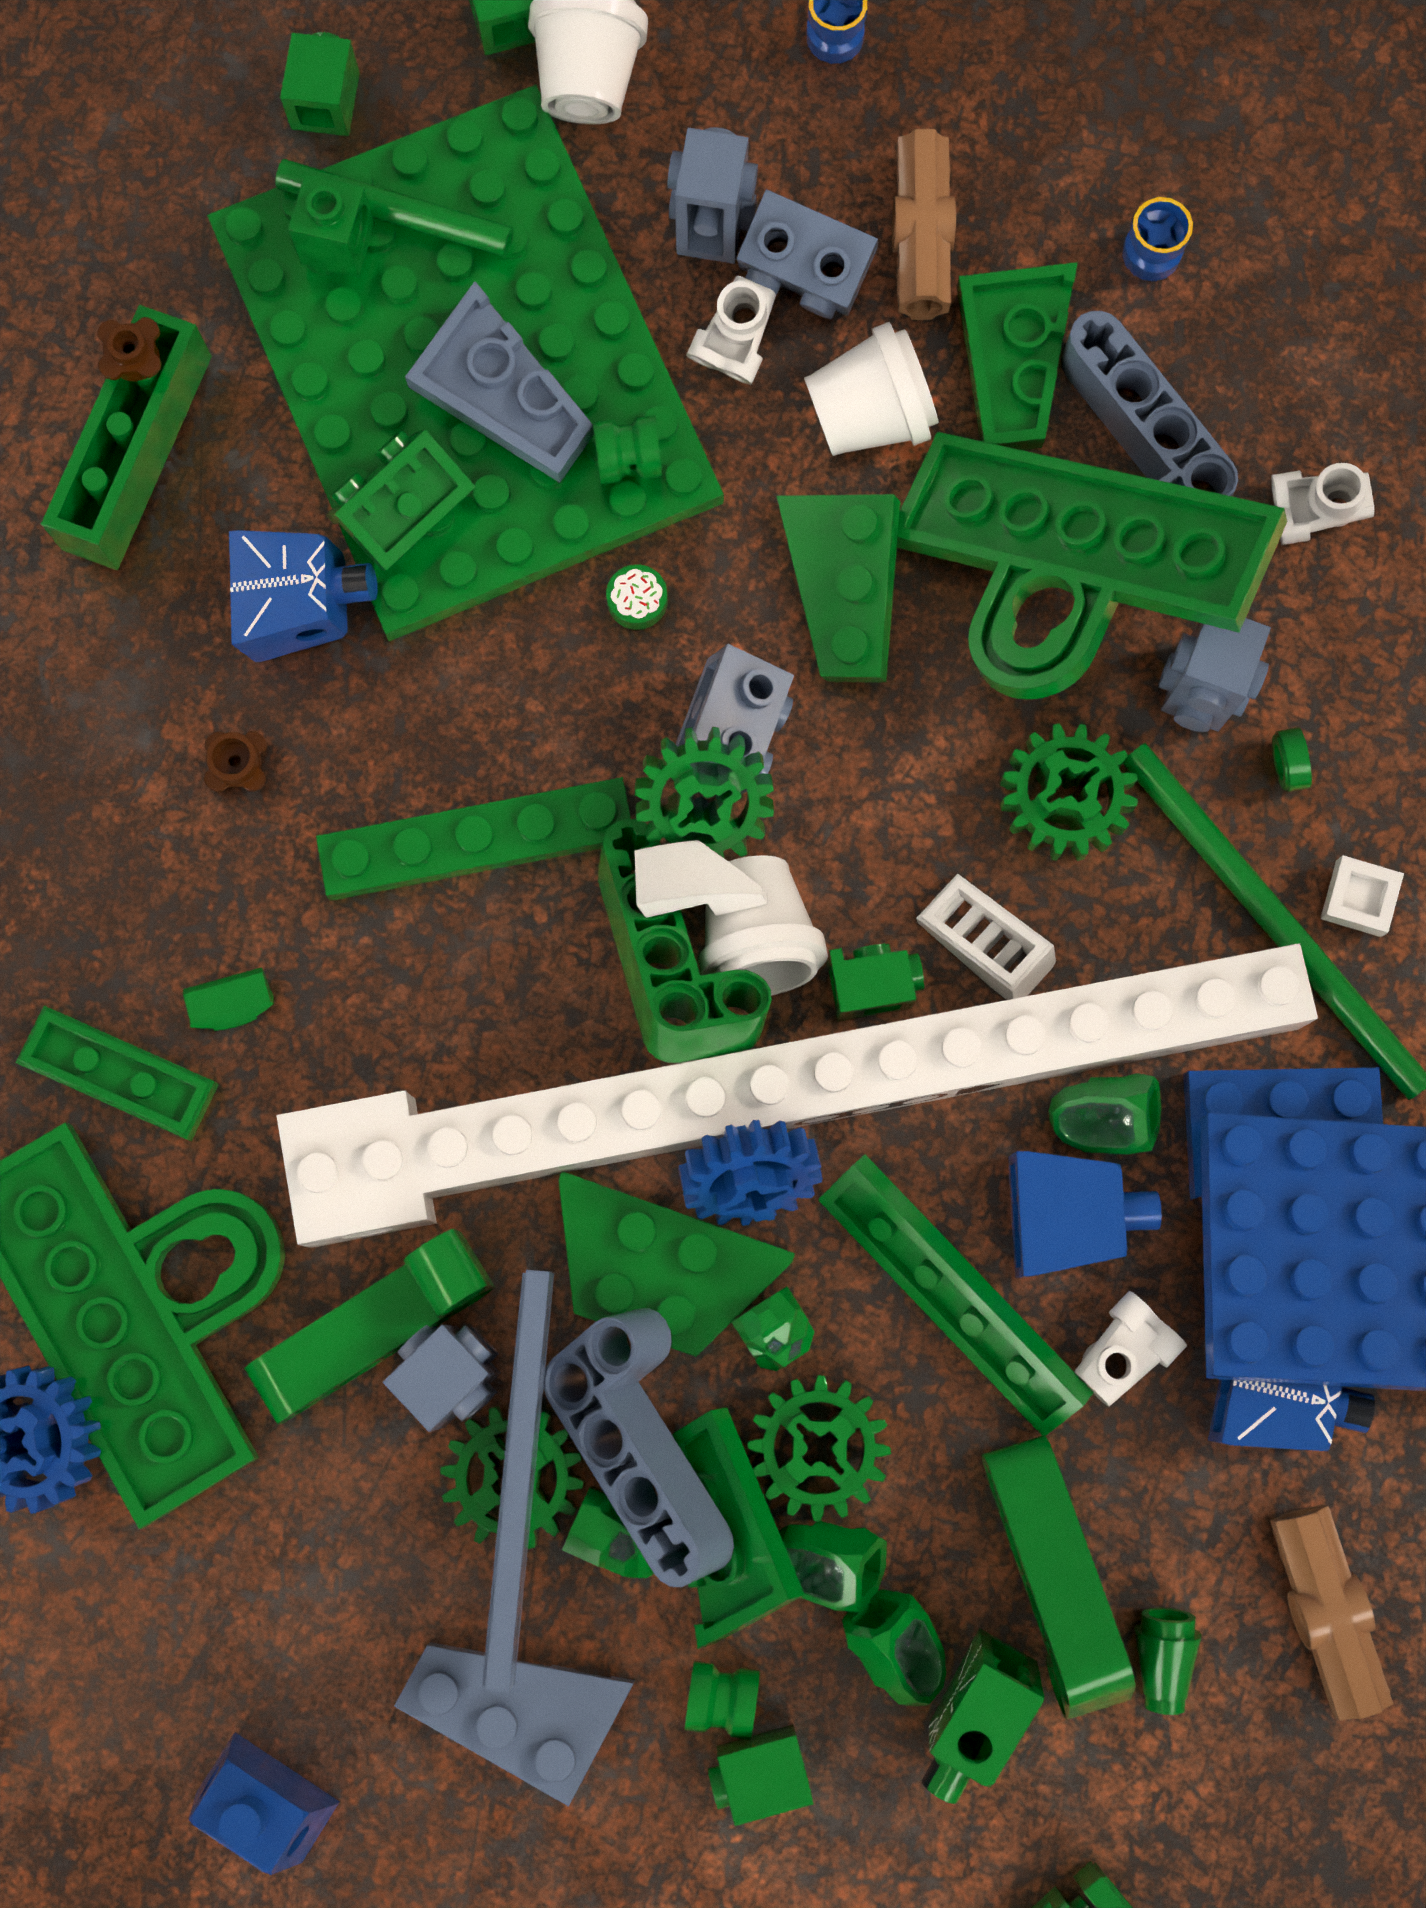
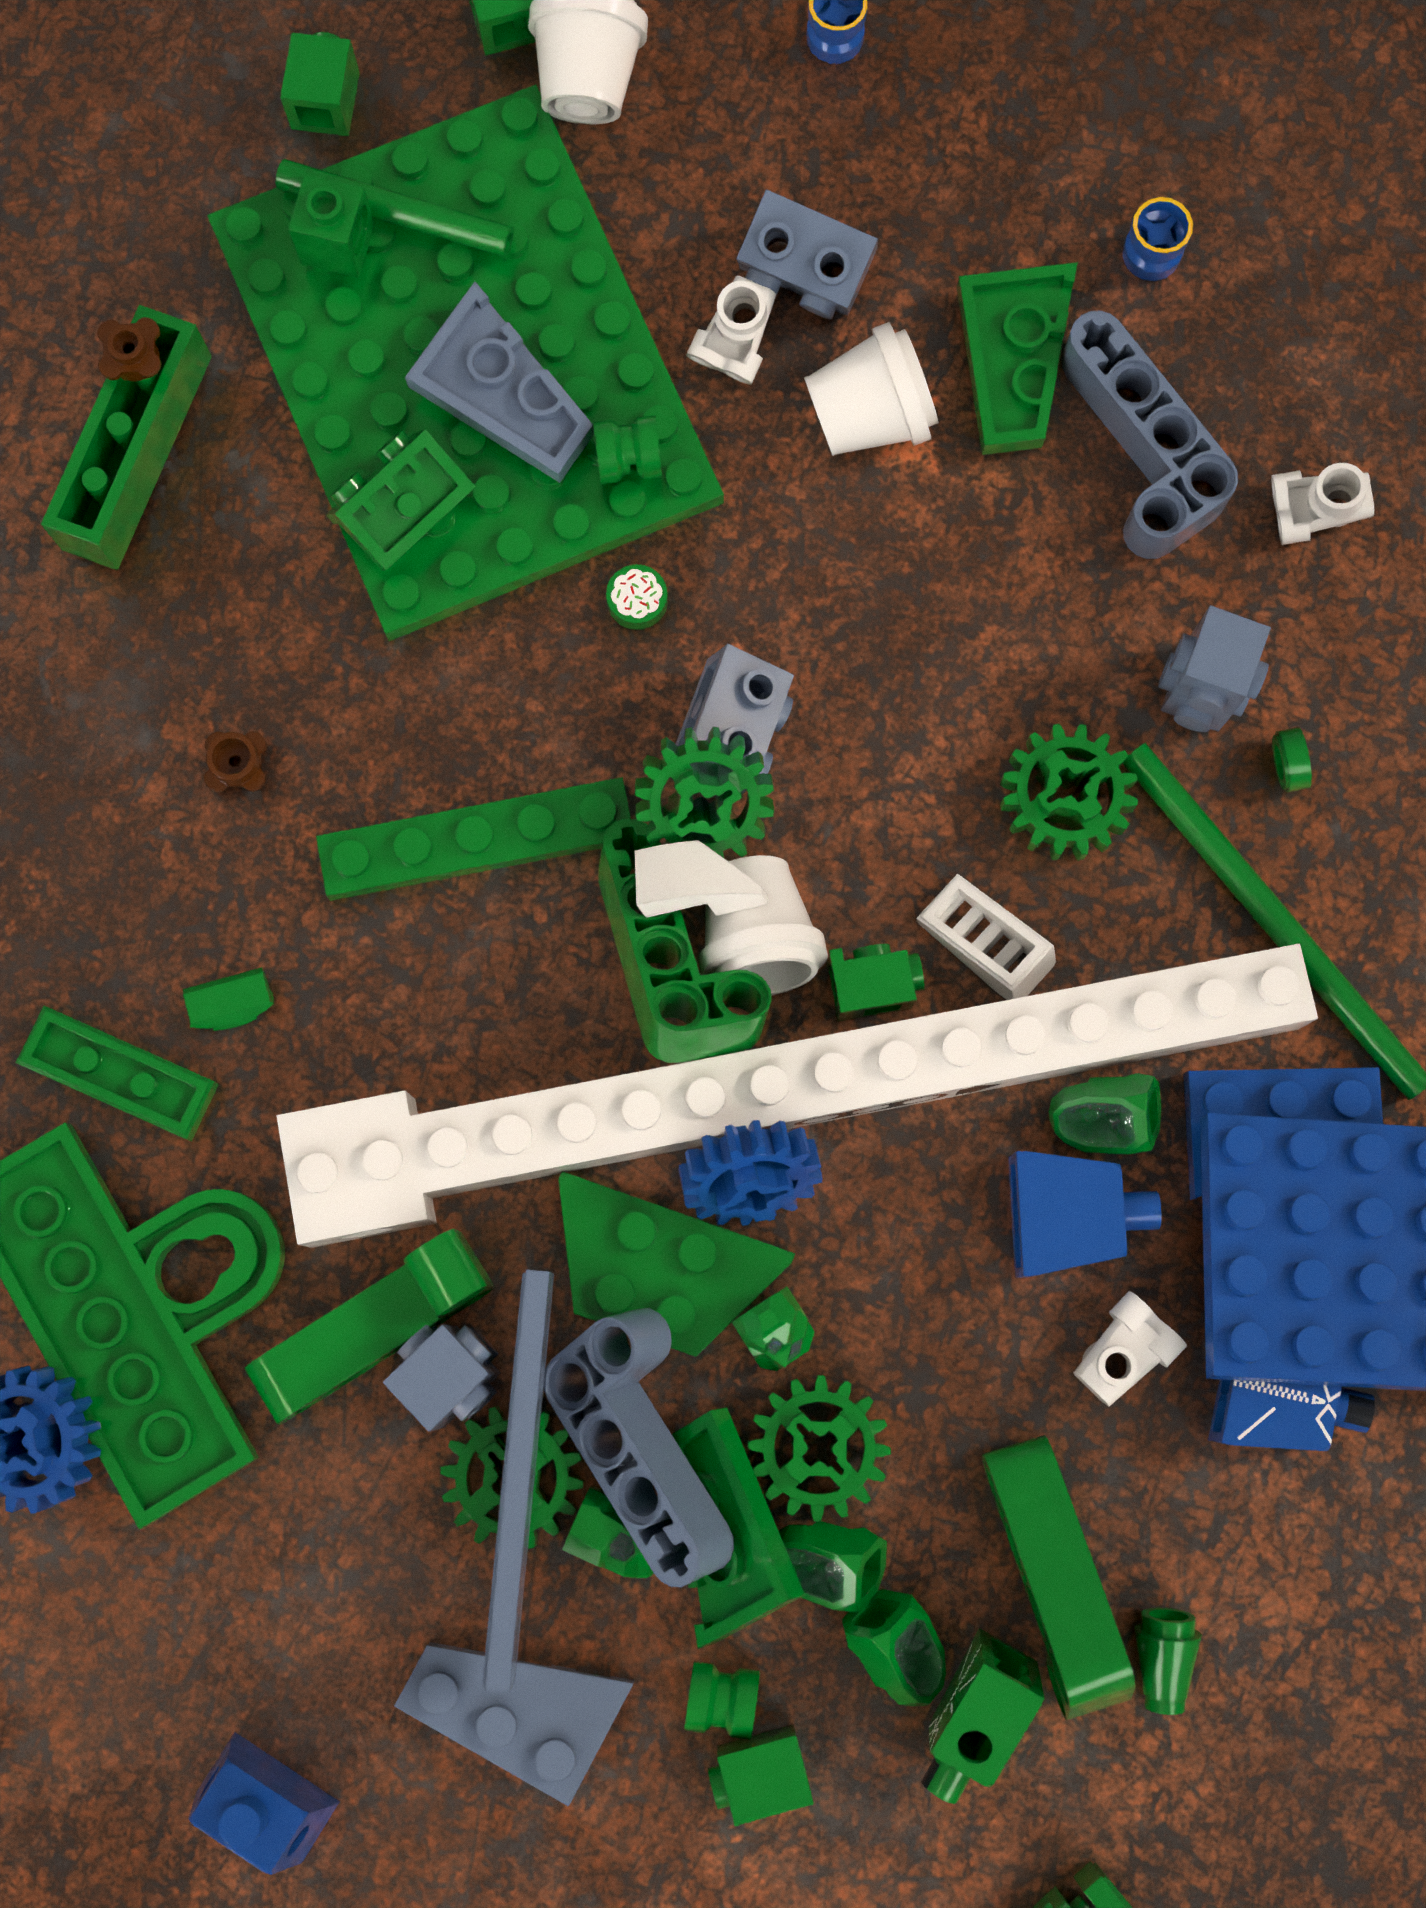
blue torso [229,530,378,662] -> none
sand blue brick [667,127,758,264] -> none
green wing [777,494,900,682] -> none
green plate [818,1154,1094,1436] -> none
medium nougat piece [892,129,956,320] -> none
green plate [897,432,1288,700] -> none
medium nougat piece [1270,1504,1394,1721] -> none
white plate [1320,855,1404,937] -> none

